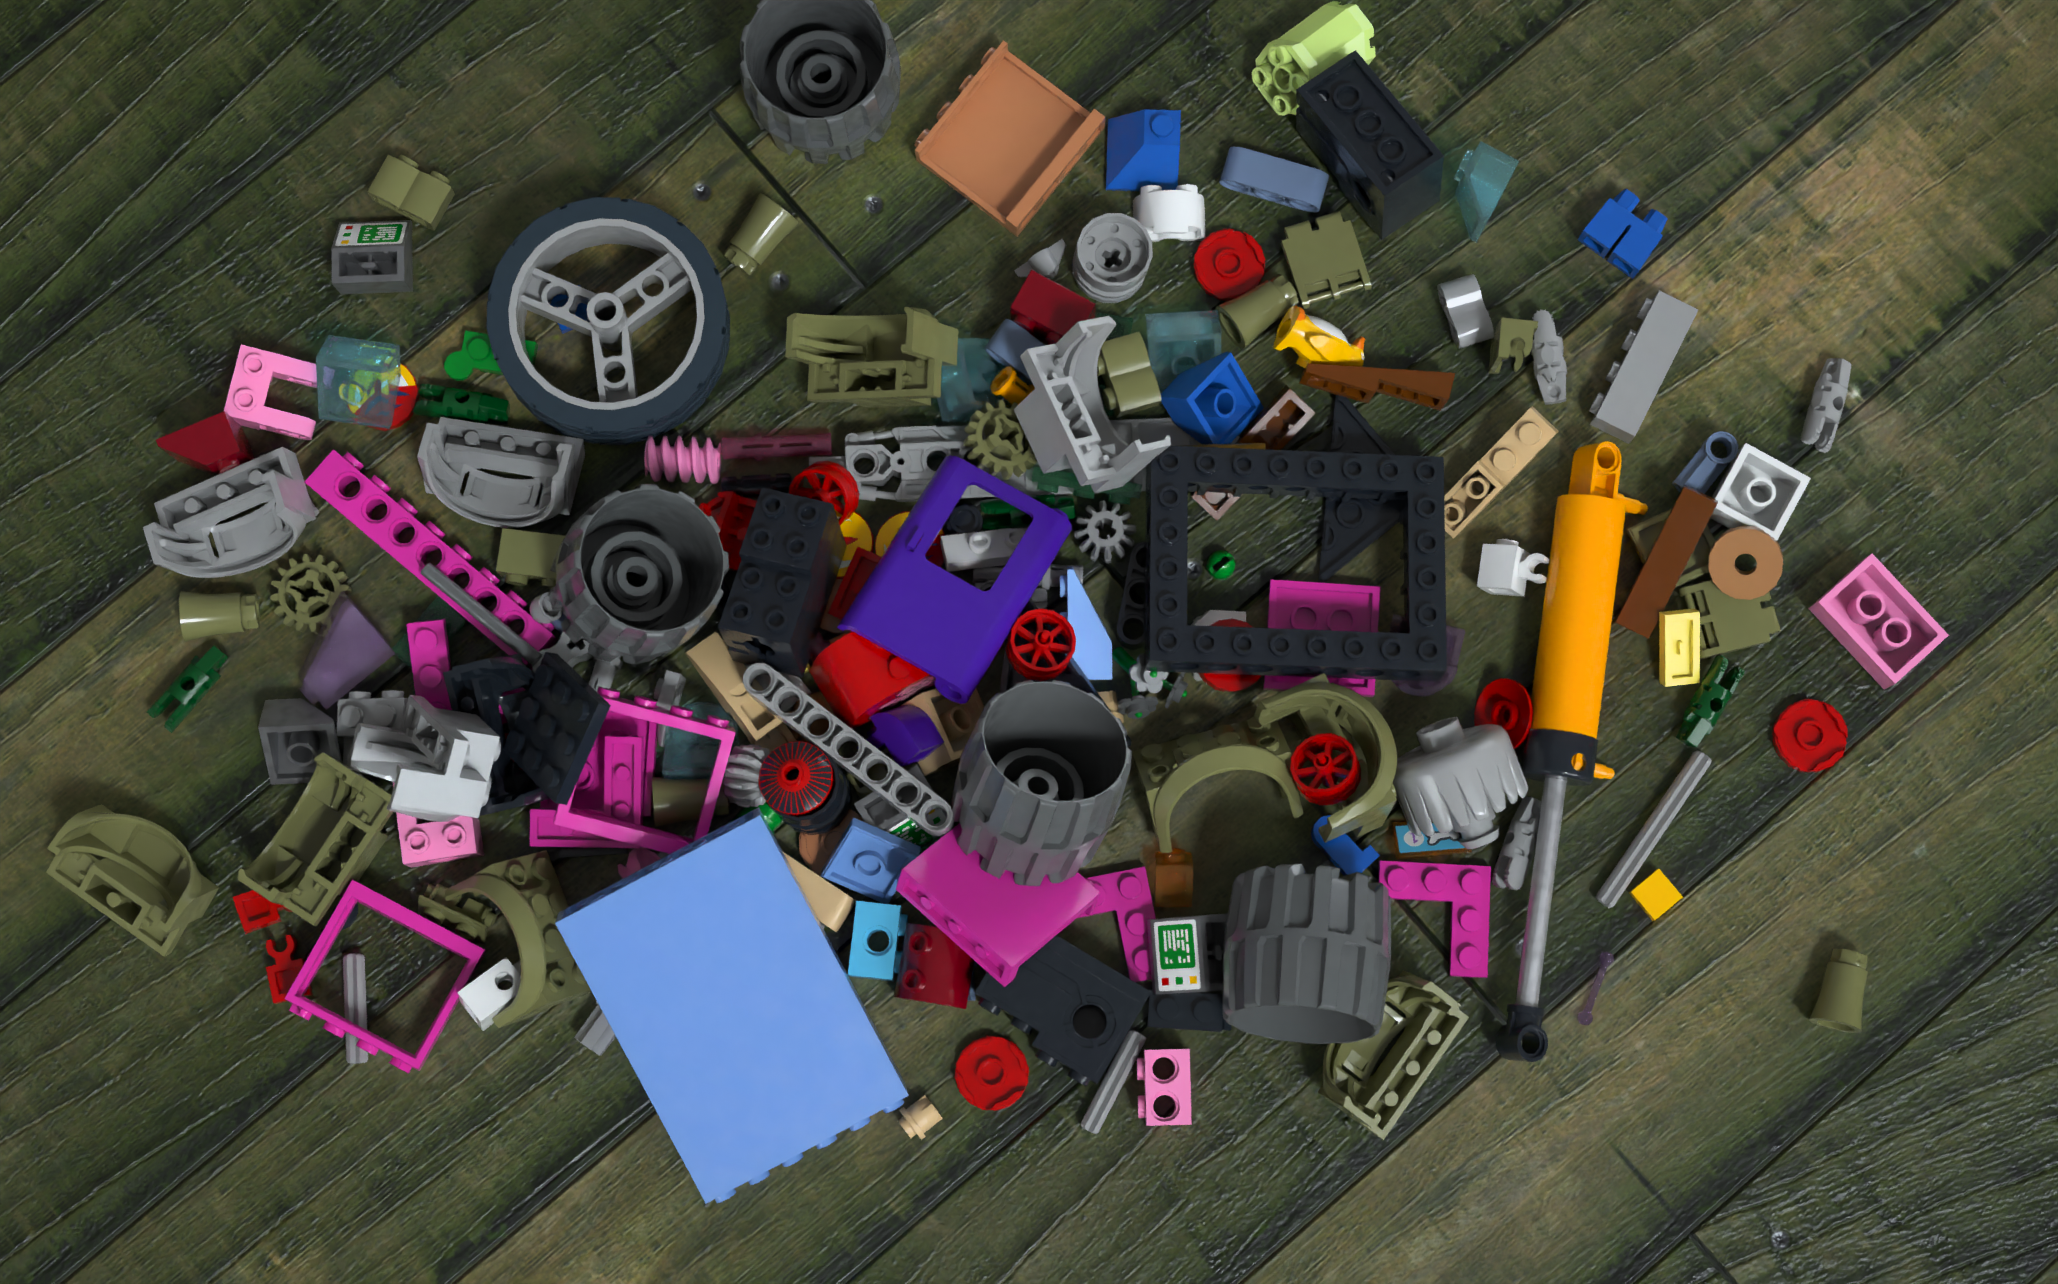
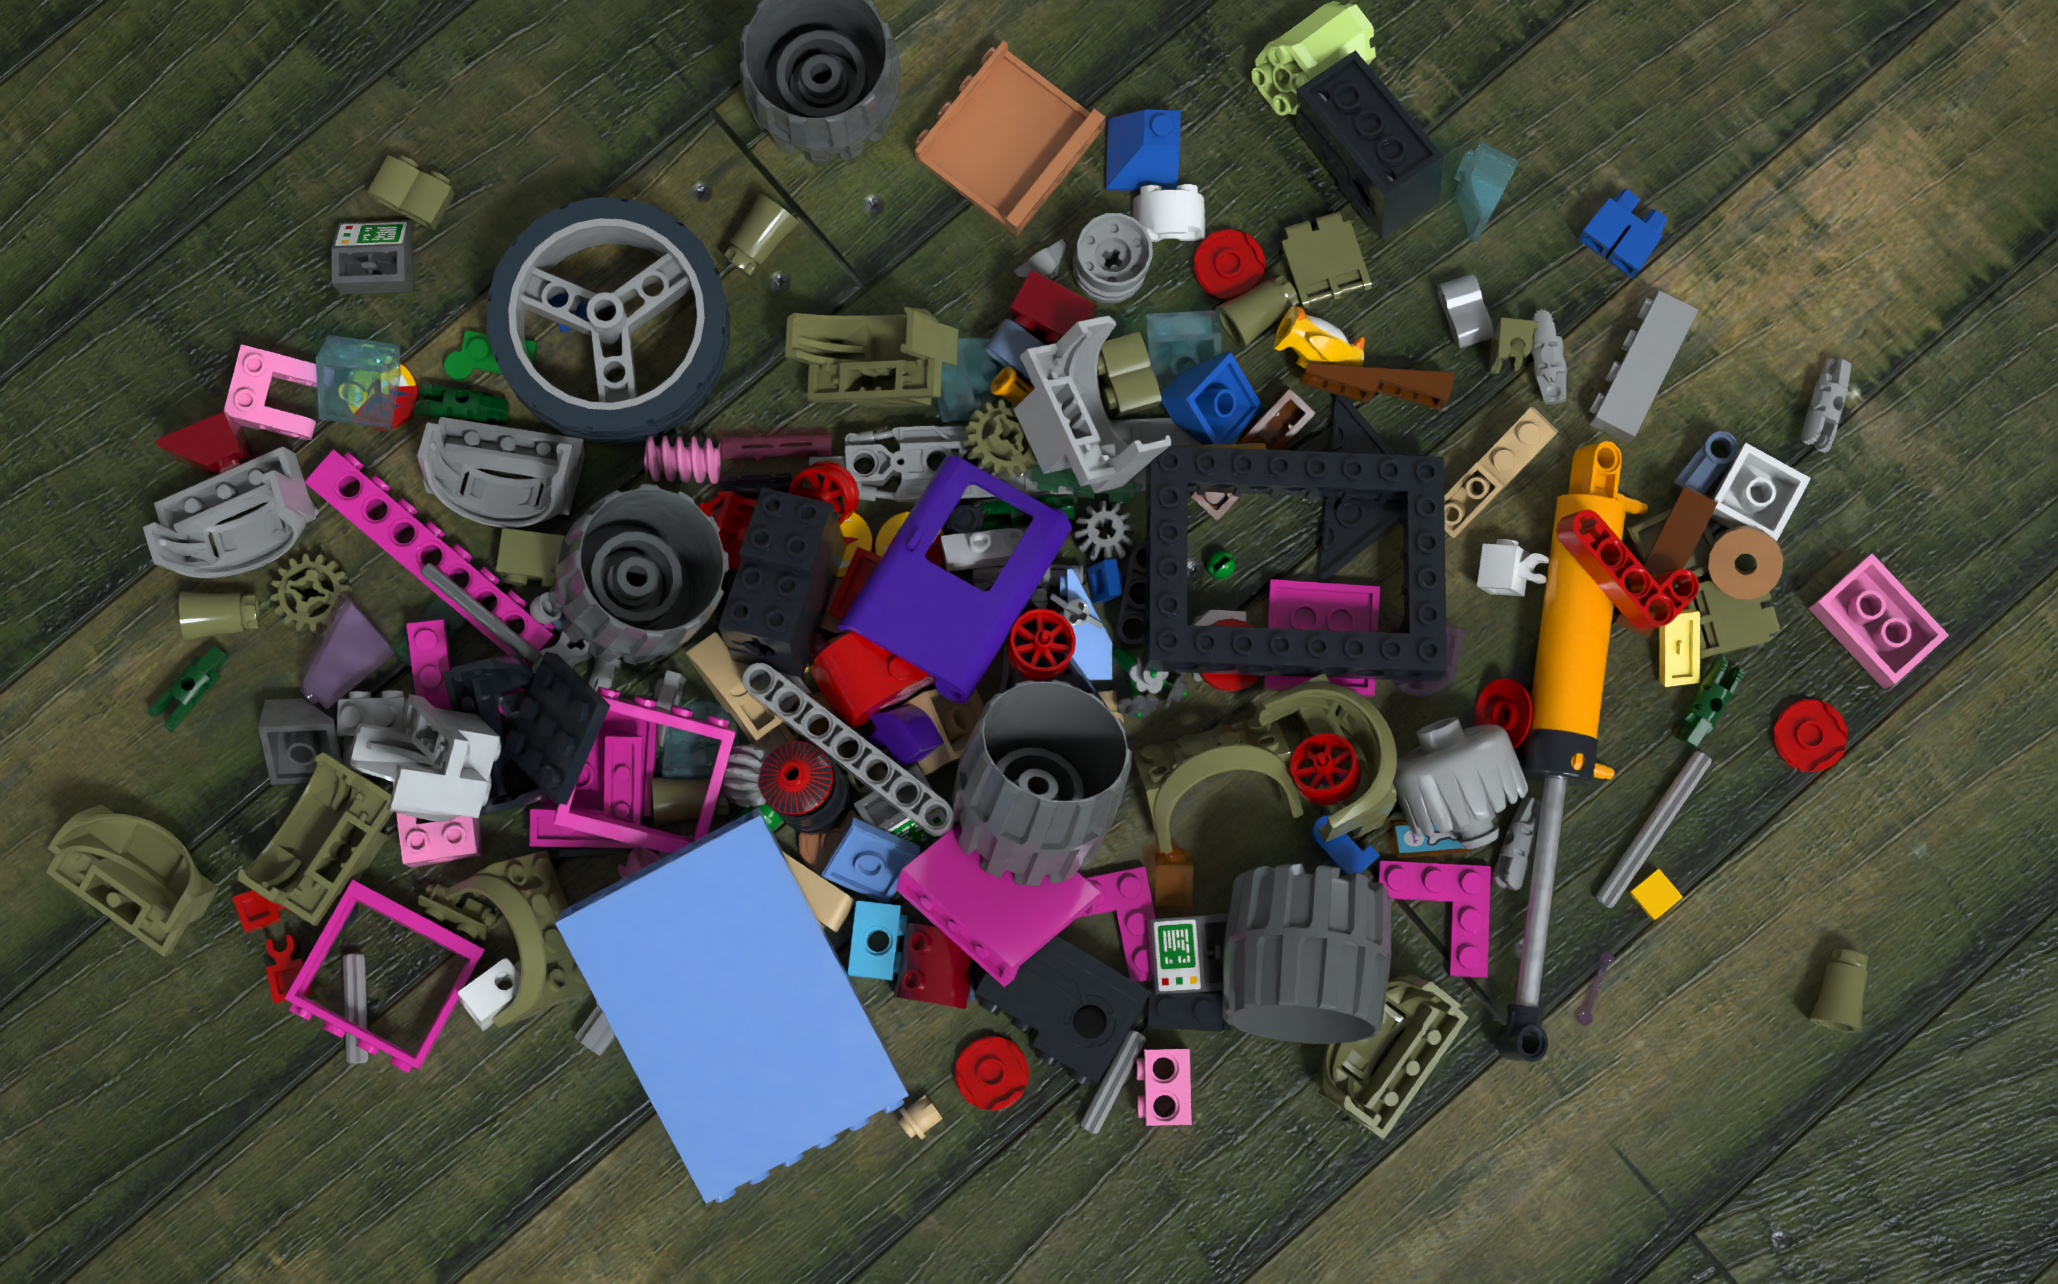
sand blue beam [1219,146,1329,212] -> none
none -> light grey piece [1050,593,1103,629]
none -> blue plate [1087,559,1123,604]
none -> red beam [1556,509,1699,631]

